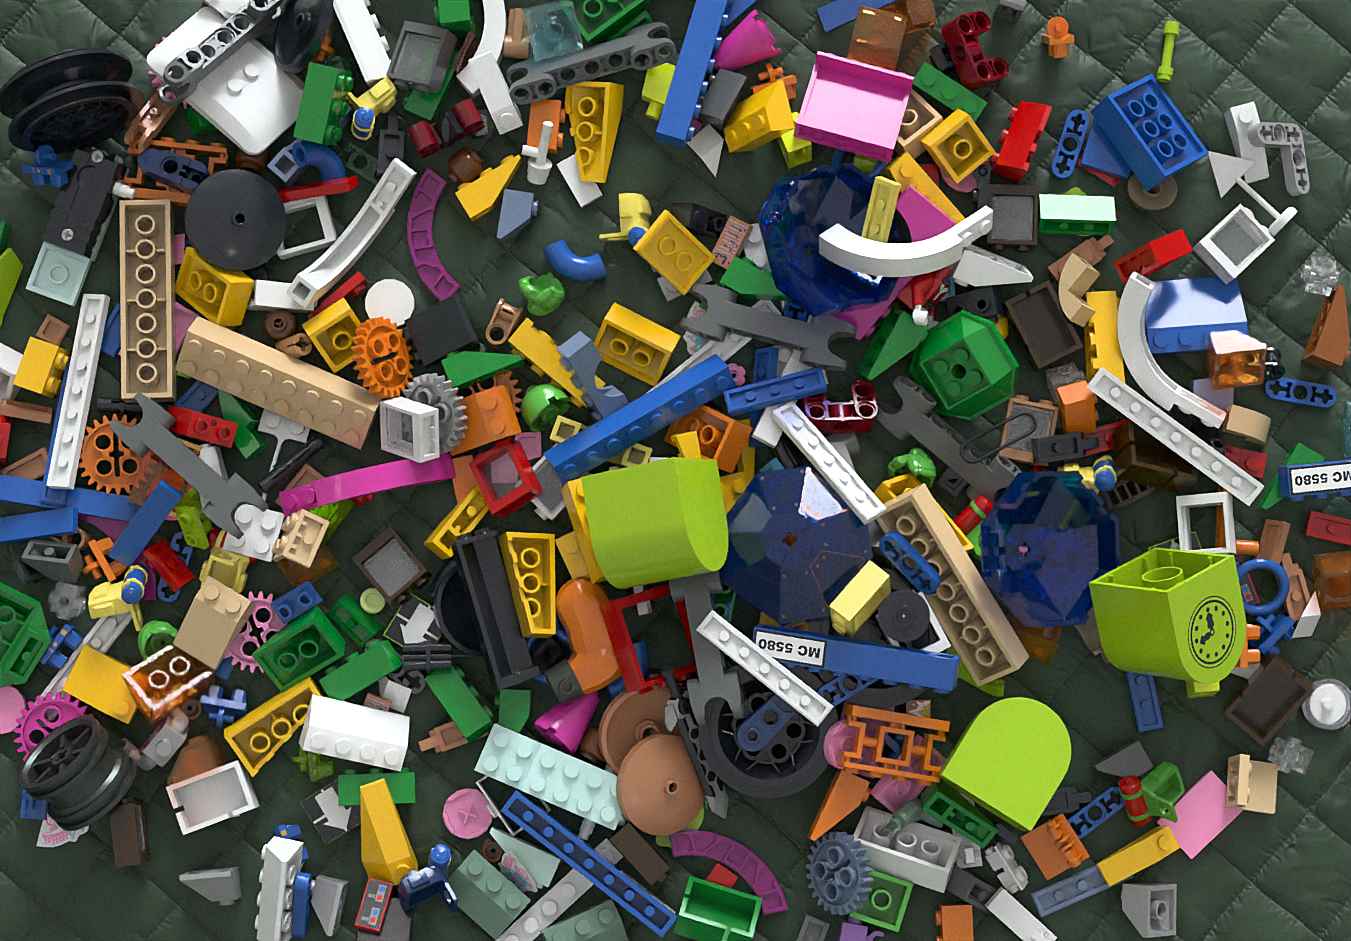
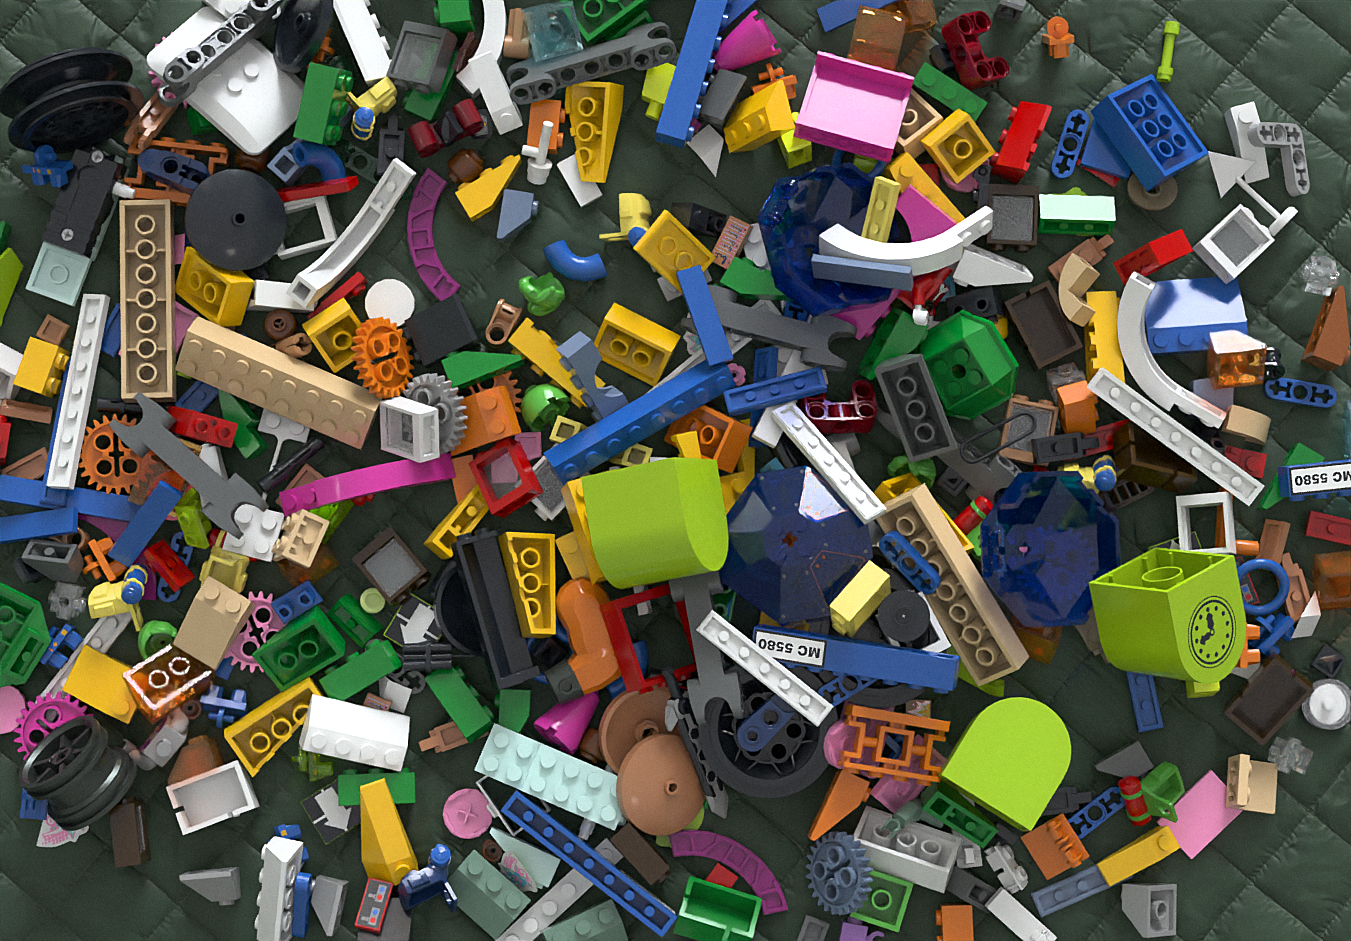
none -> blue tile [676,265,733,367]
none -> sand blue tile [811,254,914,291]
none -> dark grey slope [874,354,958,463]
none -> black tile [1310,644,1346,679]

